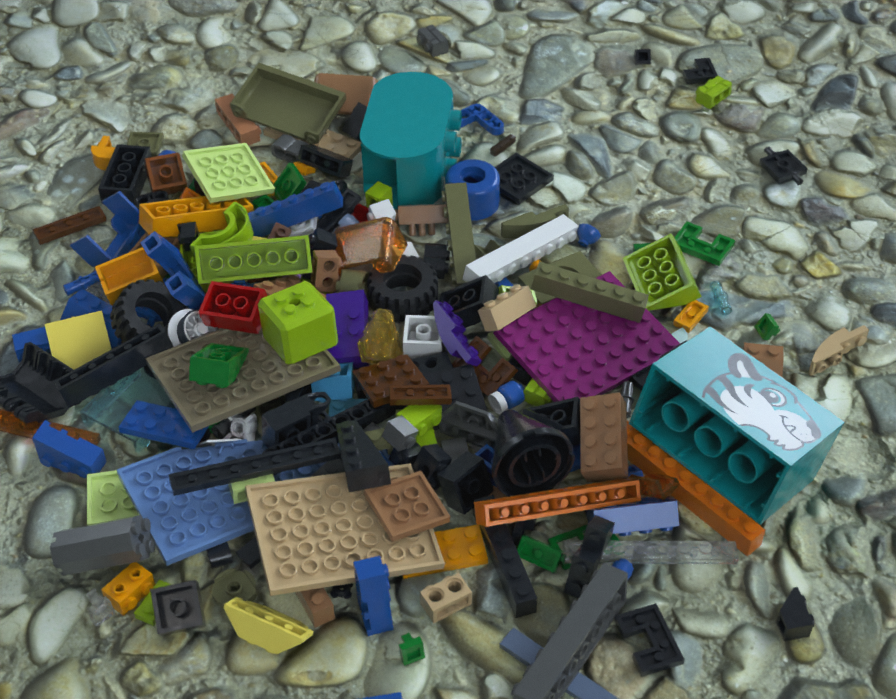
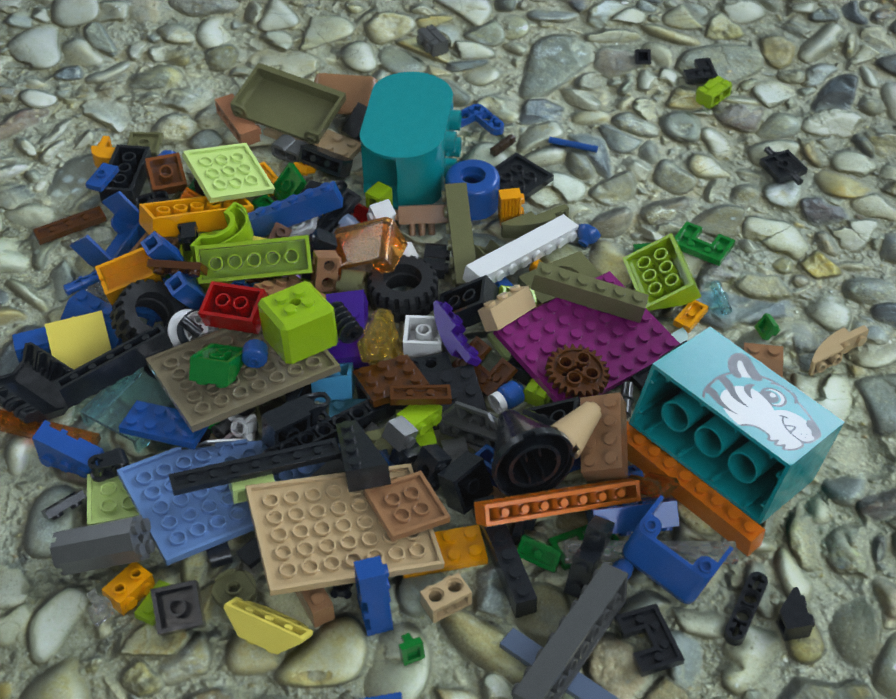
none -> black plate [41,490,86,520]
none -> blue plate [85,163,119,192]
none -> black piece [88,448,130,482]
none -> reddish brown plate [147,259,208,278]
none -> black pin [178,315,204,338]
none -> blue head [242,339,269,369]
none -> black piece [331,301,364,344]
none -> light orange brick [498,188,525,226]
none -> reddish brown gear [545,344,610,398]
none -> blue bar [548,137,598,153]
none -> tan cone [550,402,602,459]
none -> blue windscreen [622,495,734,604]
none -> black beam [724,572,768,646]

